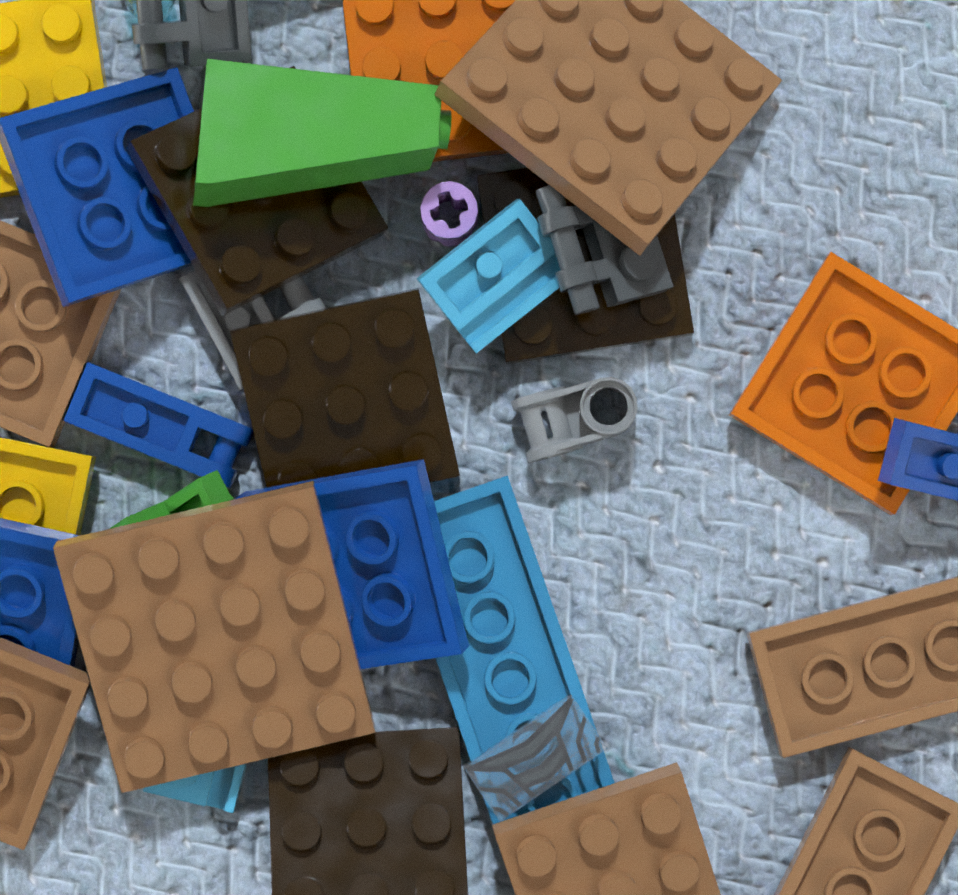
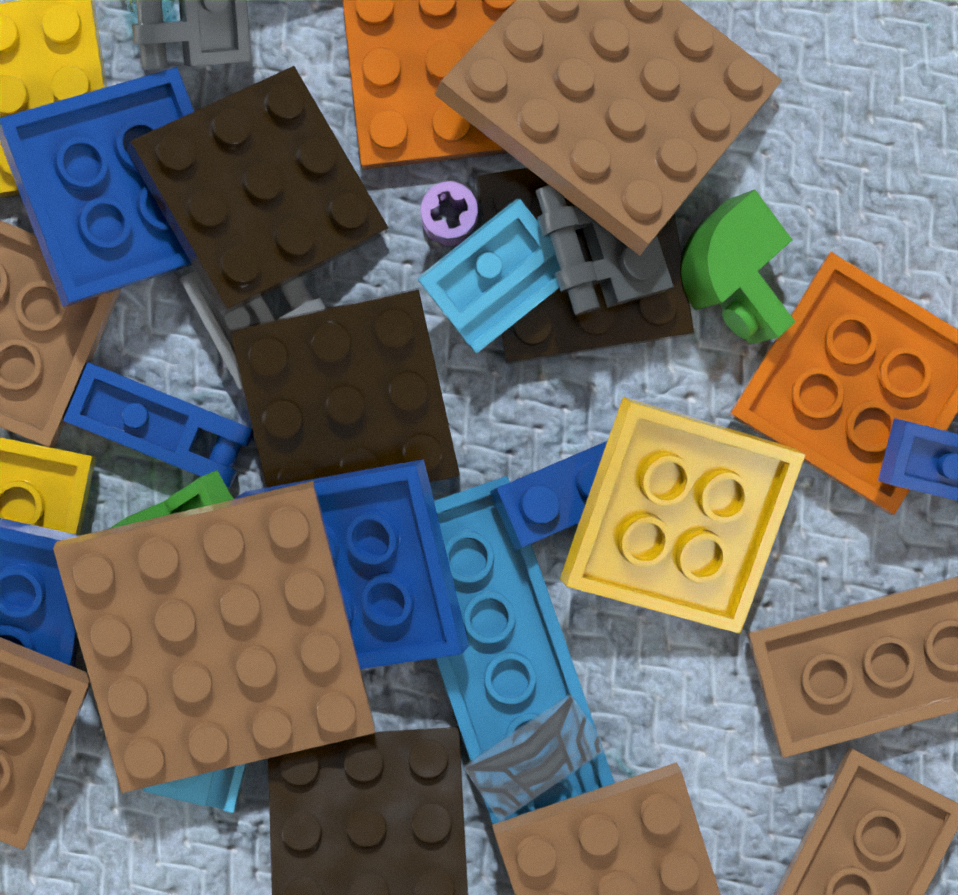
bright green slope [193,59,452,207] -> none
light grey piece [511,377,638,463] -> none
none -> blue plate [490,441,607,550]
none -> yellow plate [560,397,805,634]
none -> bright green brick [681,189,795,344]

